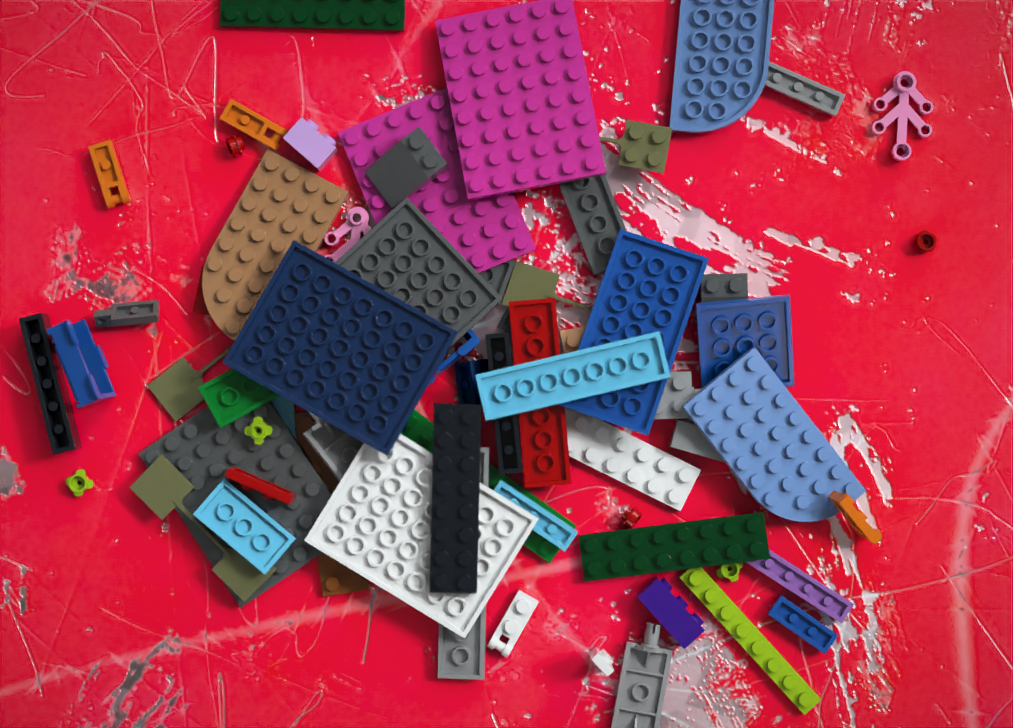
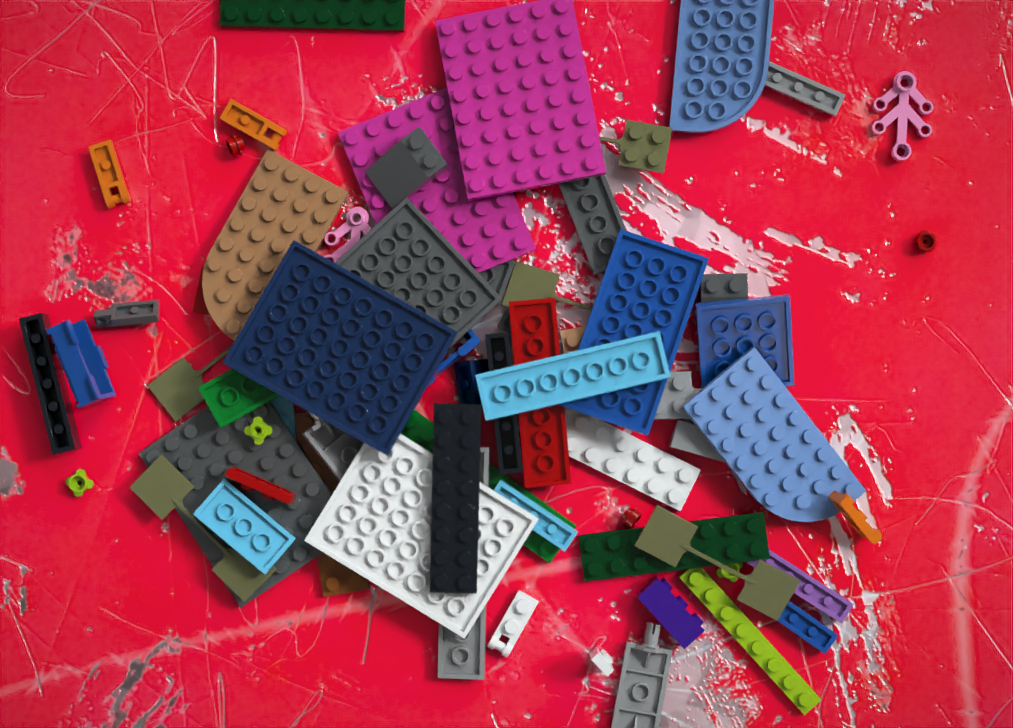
lavender brick [283,117,338,171] -> none
none -> olive hinge [634,505,800,621]

